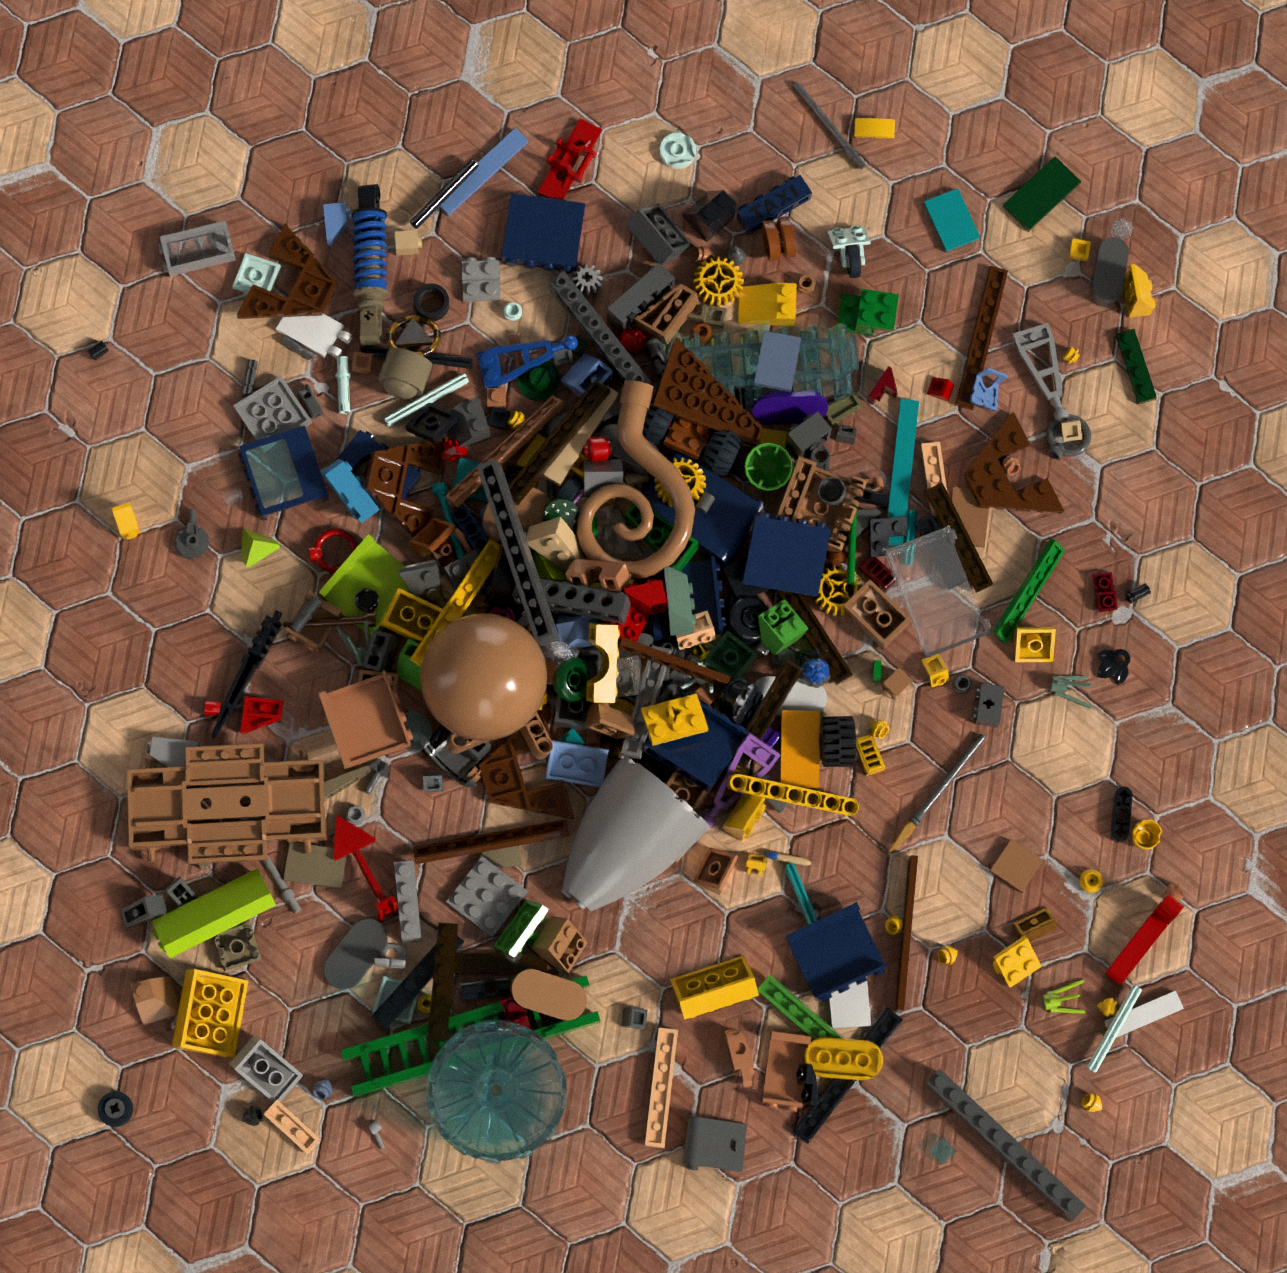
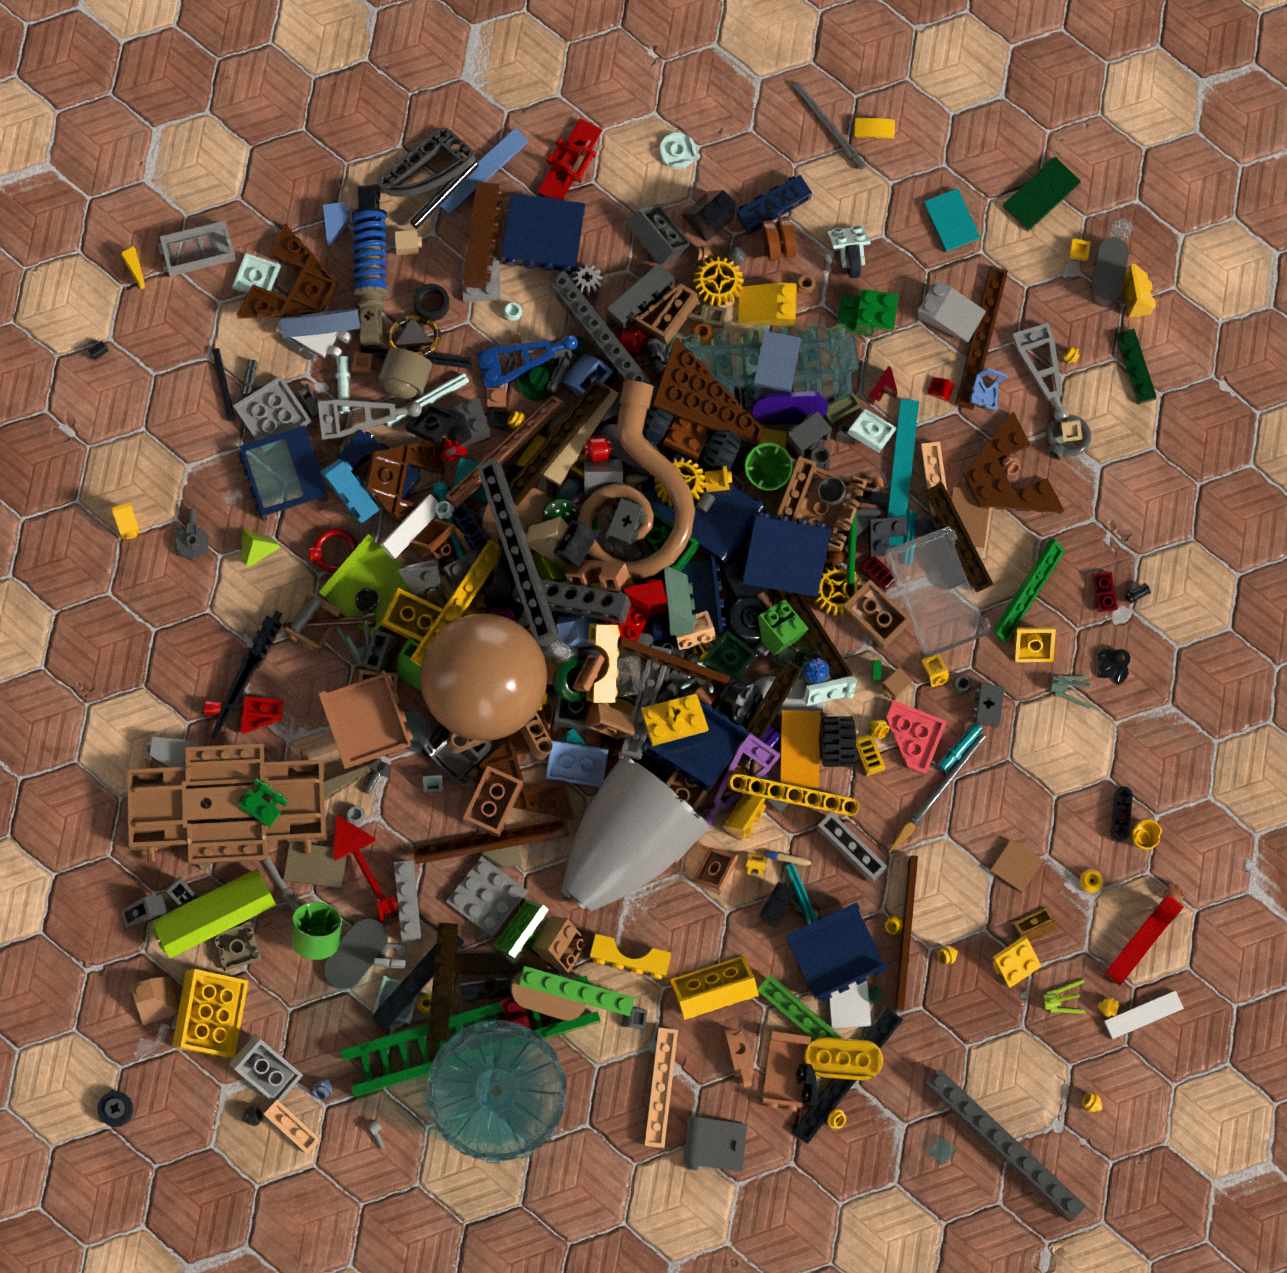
light aqua axle [1087,985,1142,1073] -> none
none -> yellow slope [121,246,145,289]
none -> clear slope [134,1023,171,1060]
none -> black bar [212,348,235,421]
none -> green plate [238,778,289,828]
none -> sand blue slope [279,309,360,338]
none -> bright green piece [291,902,342,960]
none -> light grey plate [318,400,422,440]
none -> dark grey beam [378,127,475,197]
none -> white tile [380,494,438,559]
none -> light aqua plate [436,501,454,519]
none -> reddish brown brick [463,182,503,289]
none -> nougat brick [463,765,523,838]
none -> bright green plate [518,966,635,1016]
none -> dark grey axle [546,357,570,393]
none -> black brick [553,520,598,567]
none -> nougat plate [572,654,605,692]
none -> yellow arch [590,934,672,980]
none -> dark grey brick [607,498,646,545]
none -> yellow bracket [705,466,733,492]
none -> black brick [758,882,795,928]
none -> light aqua plate [804,677,857,706]
none -> light grey brick [816,812,887,884]
none -> yellow plate [827,1109,846,1128]
none -> light aqua tile [847,409,897,453]
none -> clear green plate [868,986,884,1005]
none -> coral plate [886,700,947,775]
none -> light grey slope [917,280,986,343]
none -> teal pin [937,722,983,773]

